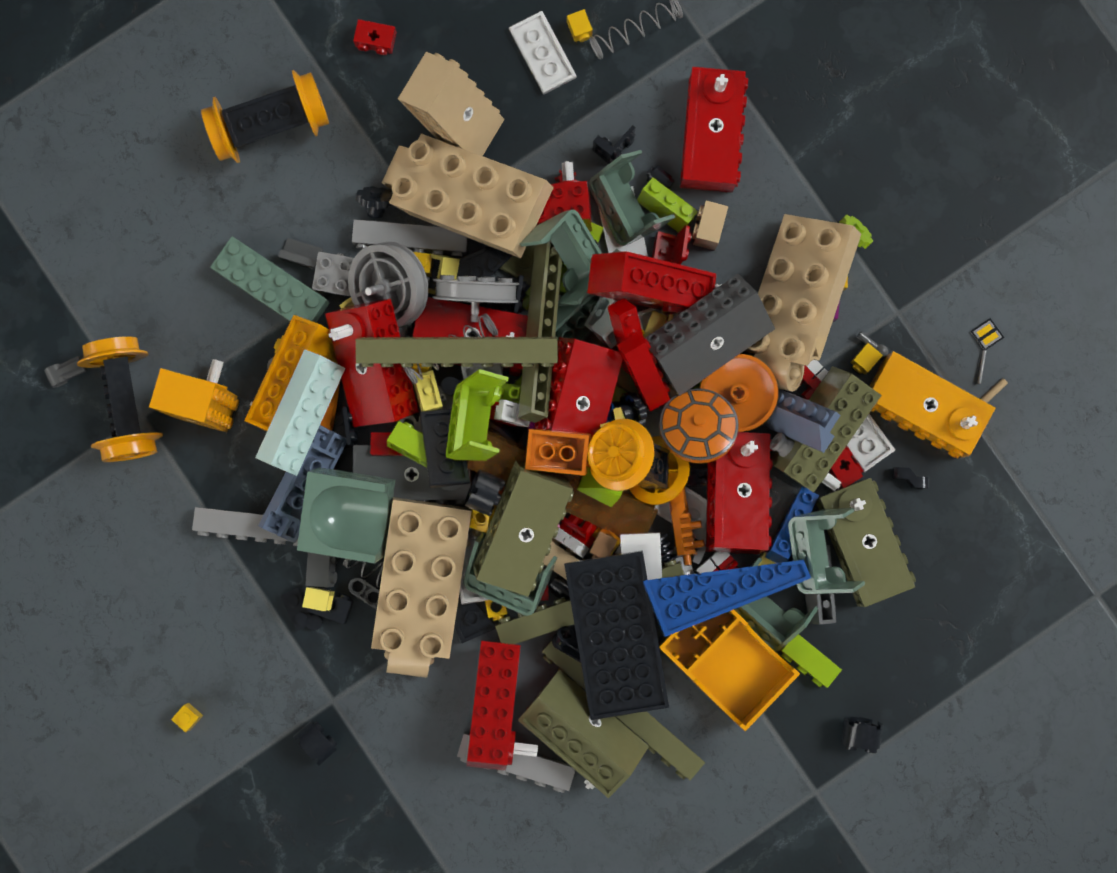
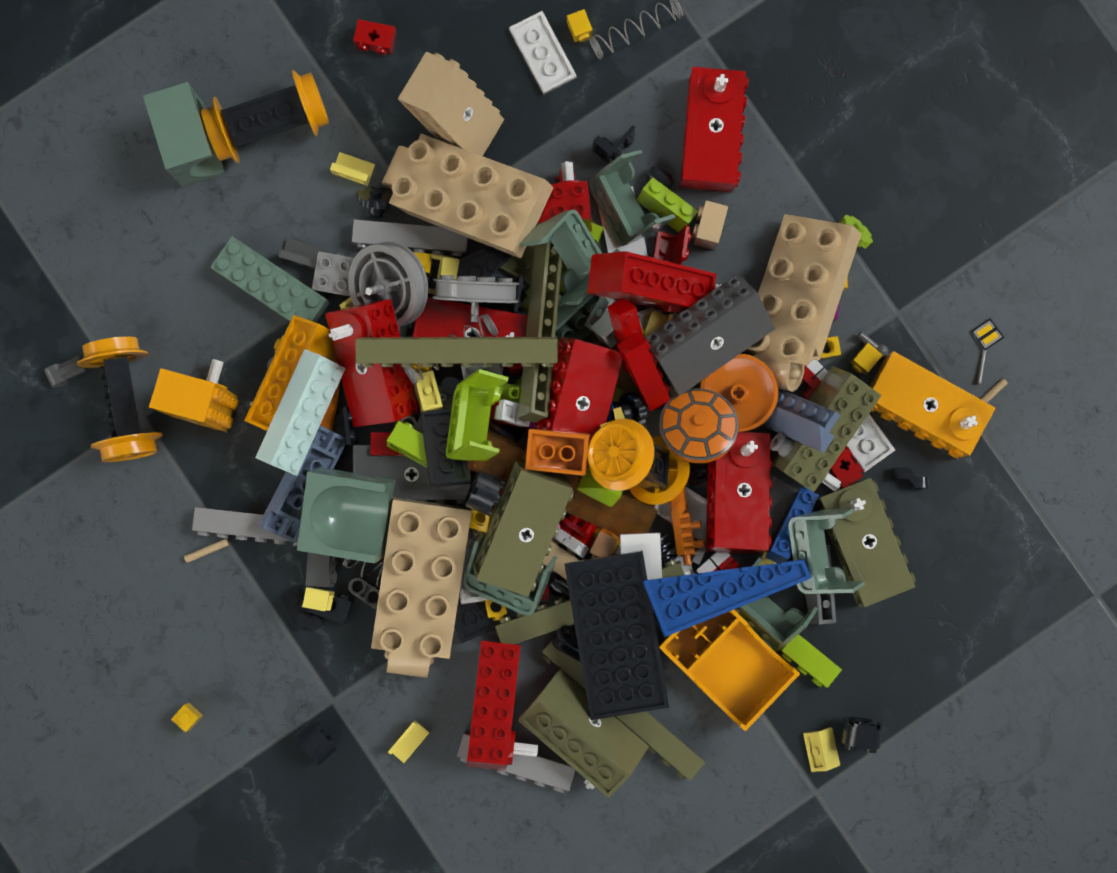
none -> sand green piece [143,82,226,187]
none -> tan piece [184,539,229,563]
none -> light yellow panel [330,152,375,186]
none -> light yellow panel [388,720,430,763]
none -> light yellow panel [803,728,840,772]
none -> yellow brick [820,336,841,360]

